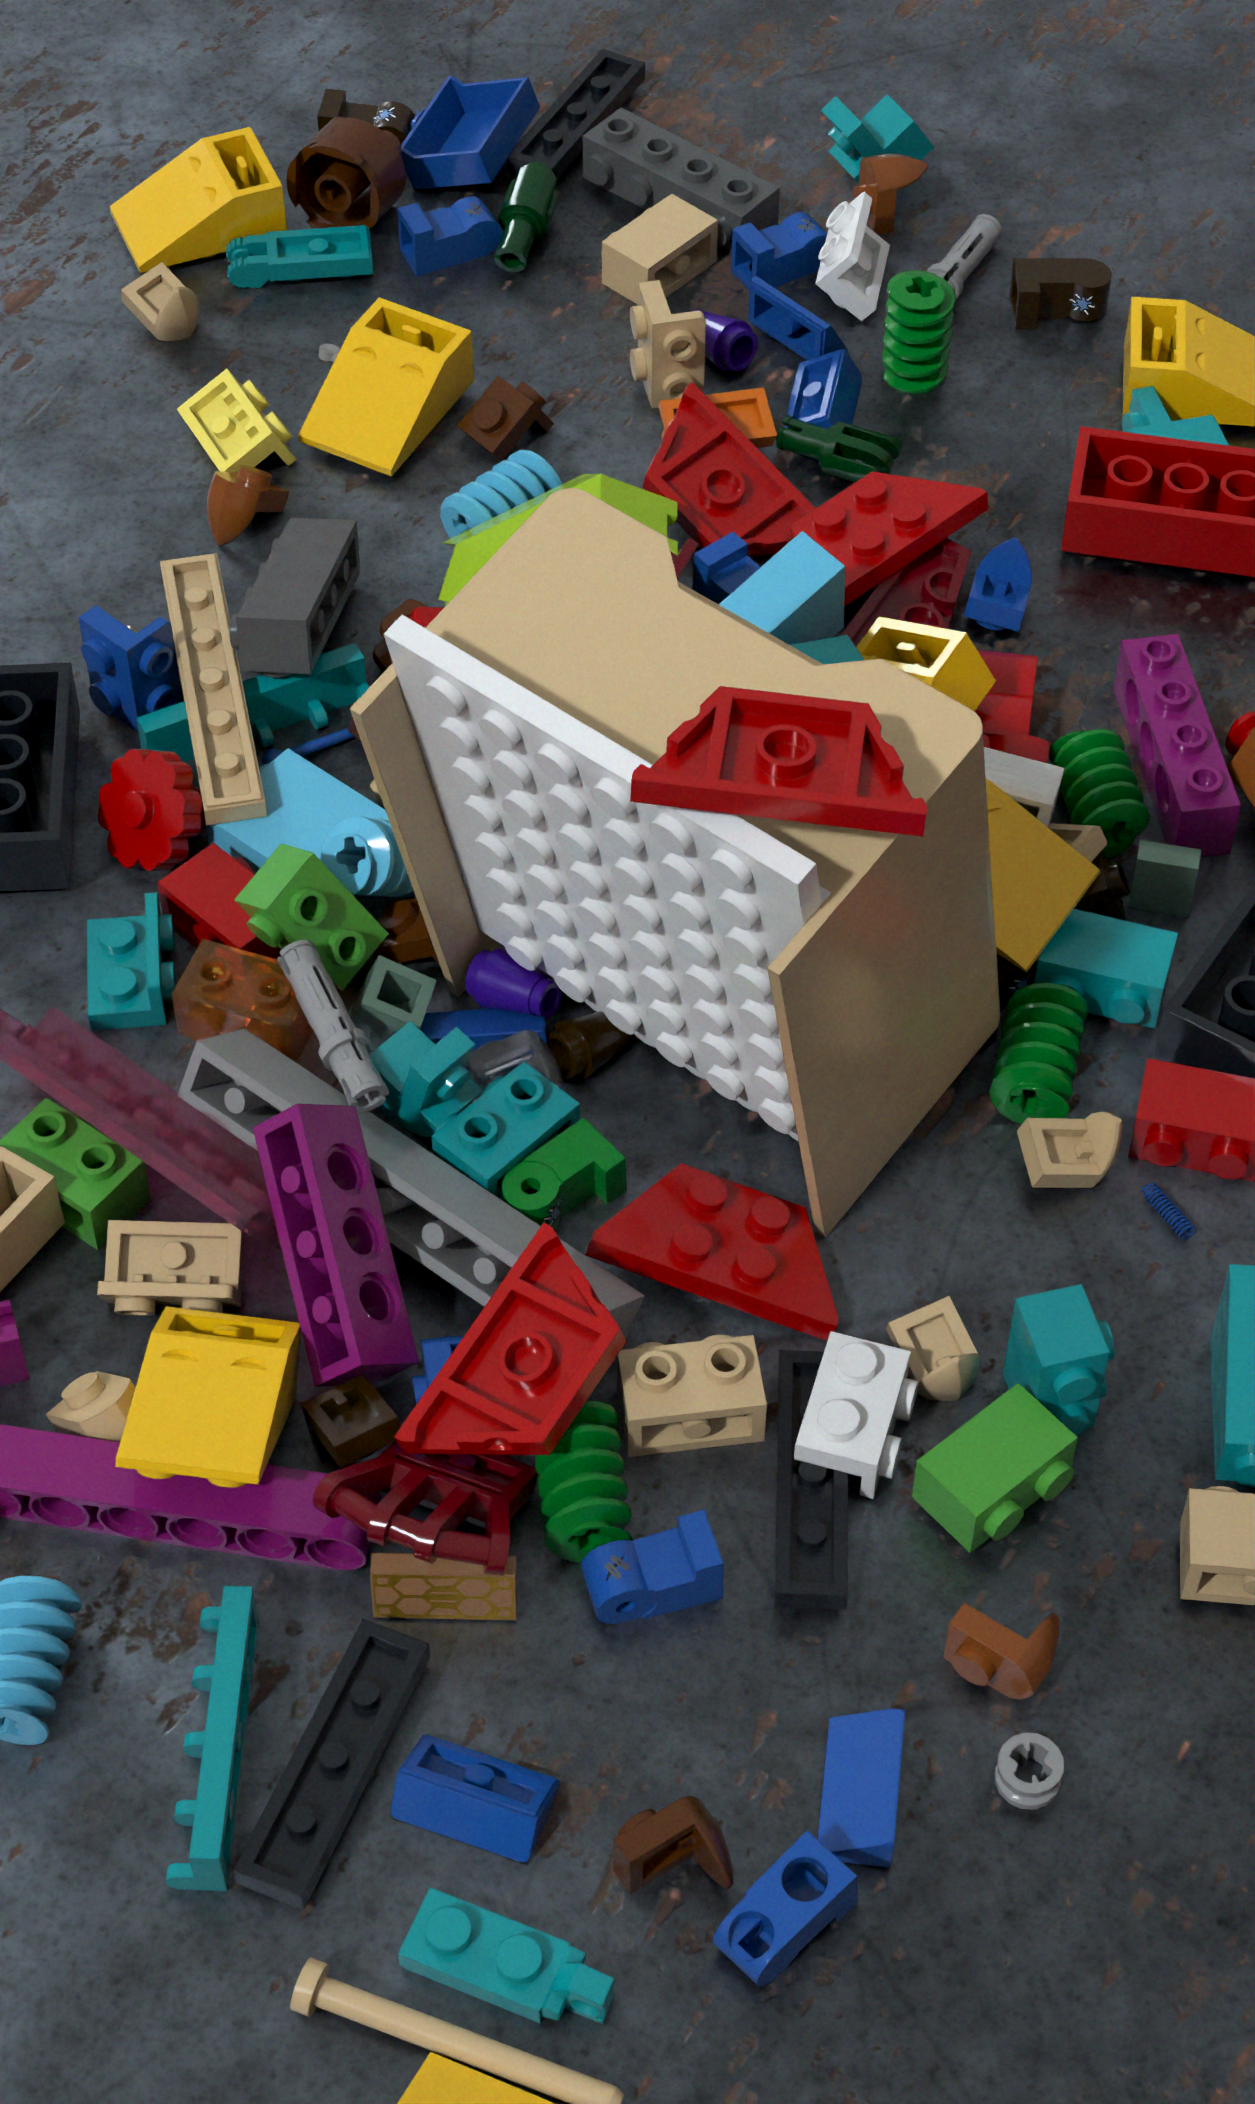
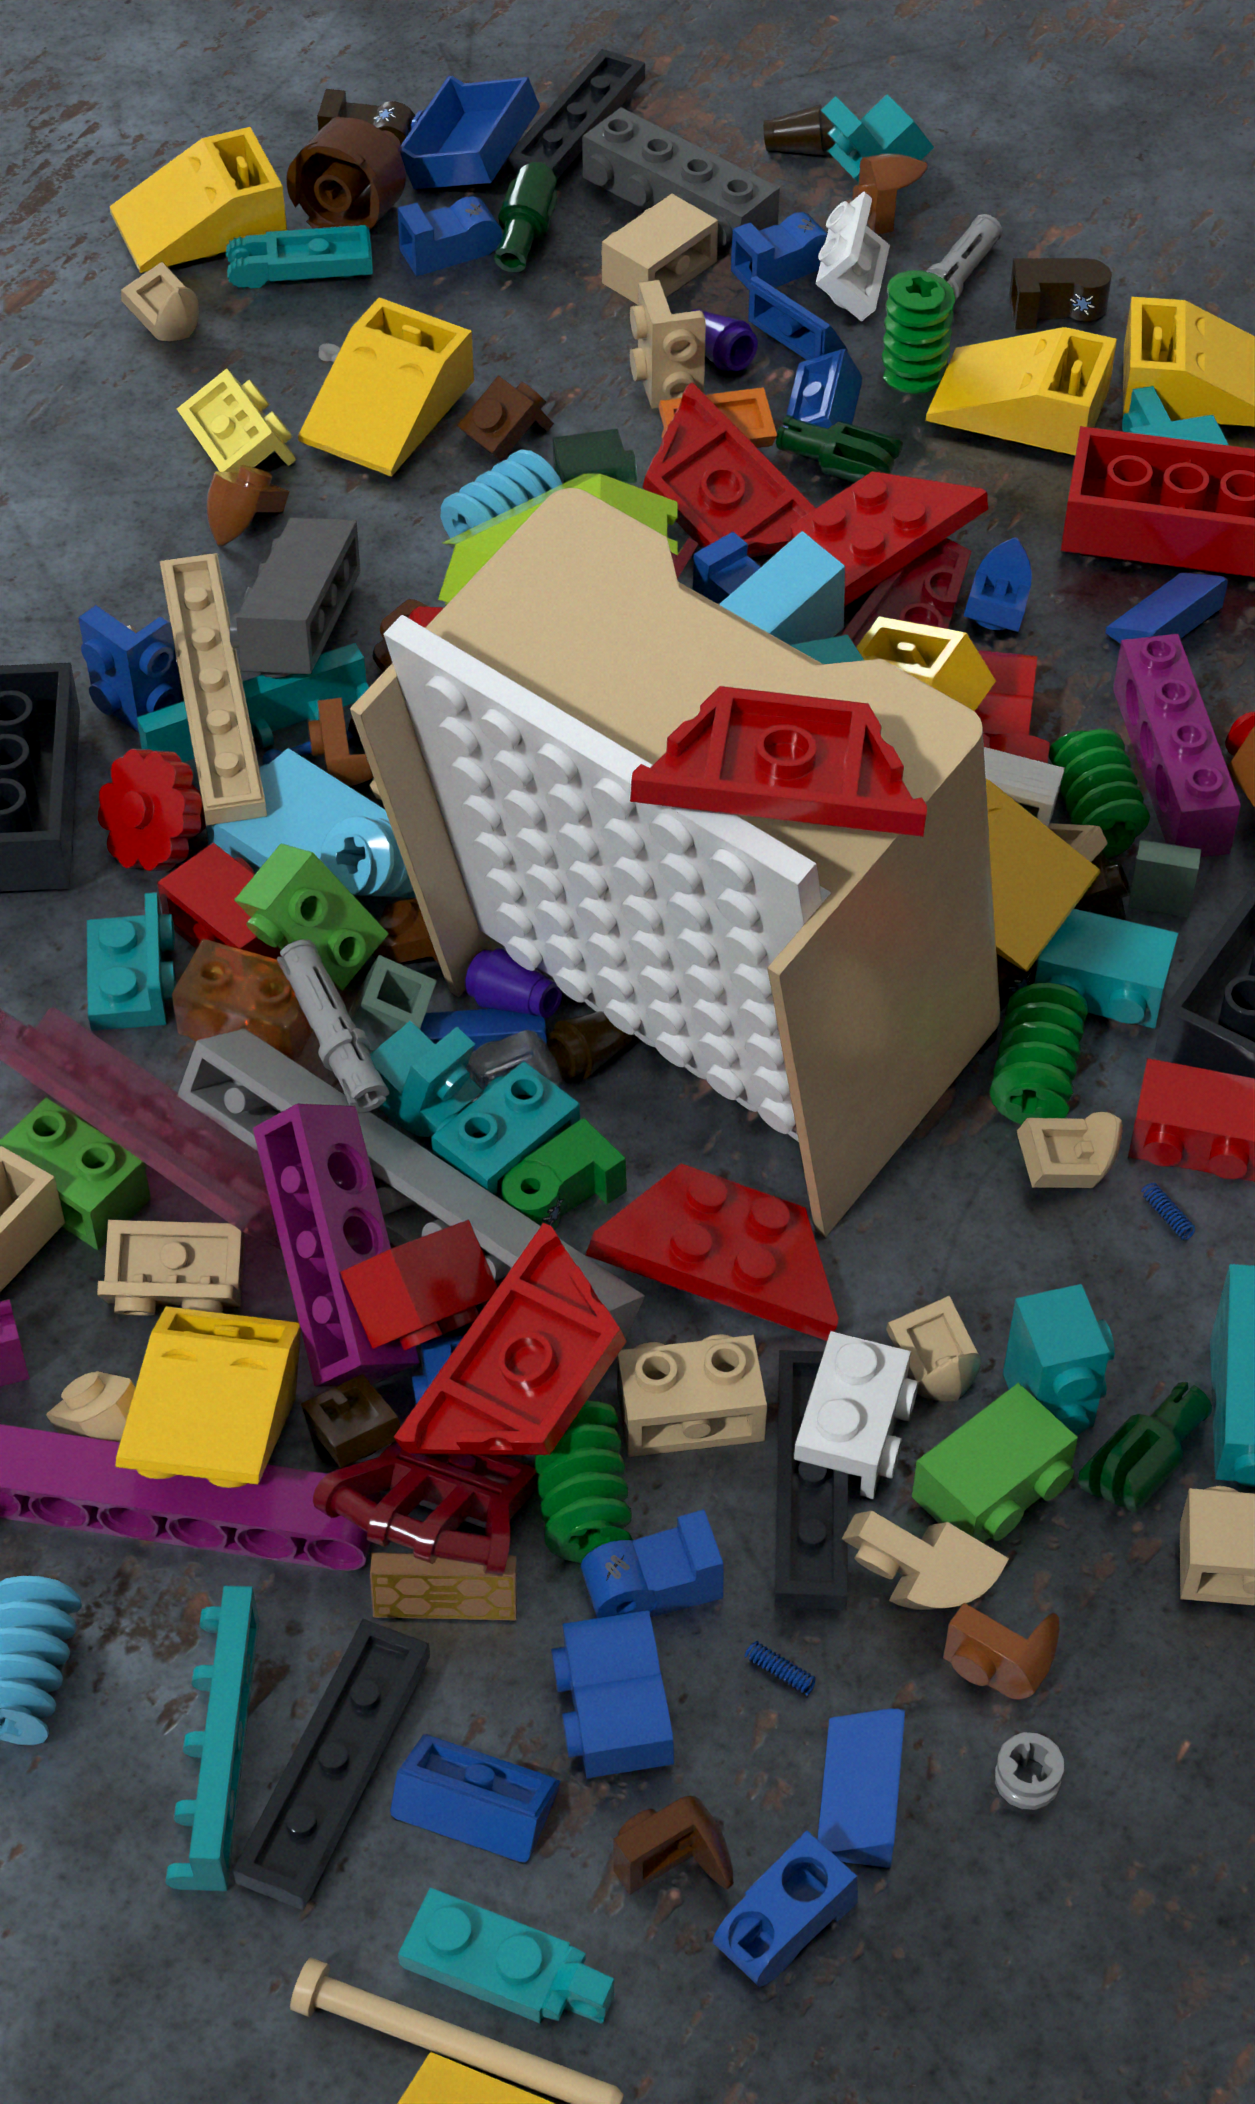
none -> dark orange plate [308,698,374,786]
none -> red brick [340,1219,498,1351]
none -> blue brick [551,1610,674,1778]
none -> clear green brick [553,428,637,484]
none -> blue leg [744,1641,816,1696]
none -> dark brown cone [763,104,836,156]
none -> tan brick [842,1511,1009,1610]
none -> yellow slope [926,327,1117,456]
none -> dark green arm [1078,1382,1212,1513]
none -> blue slope [1105,573,1228,644]

